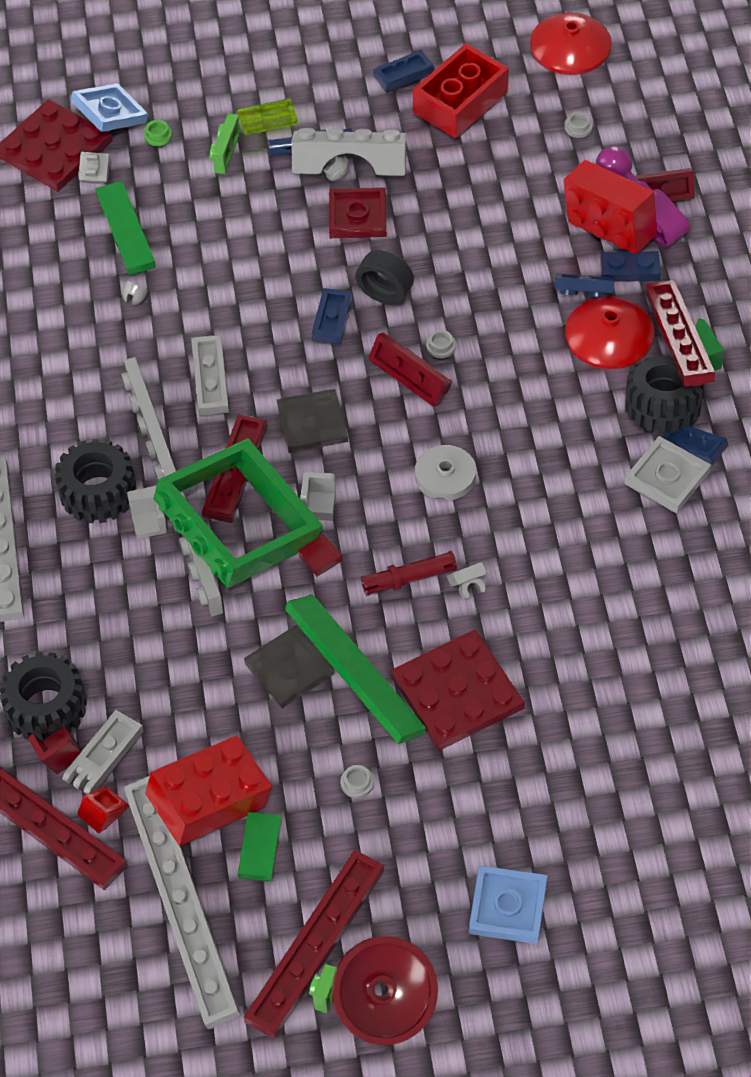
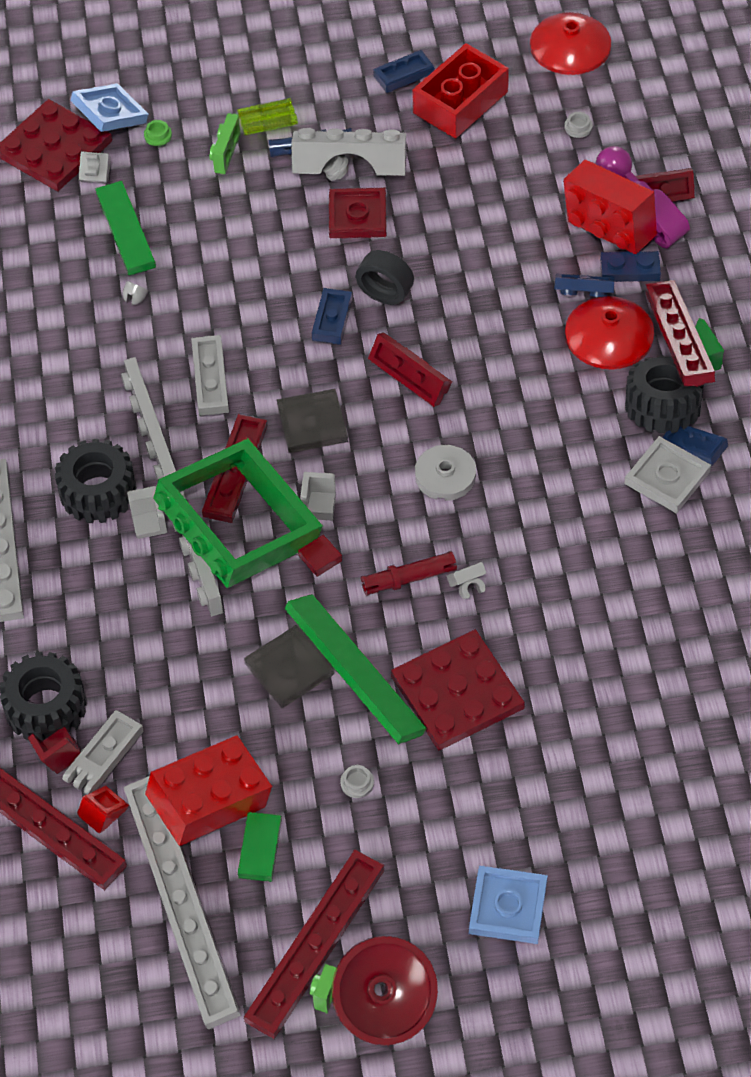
light grey plate [426,330,456,358] -> none

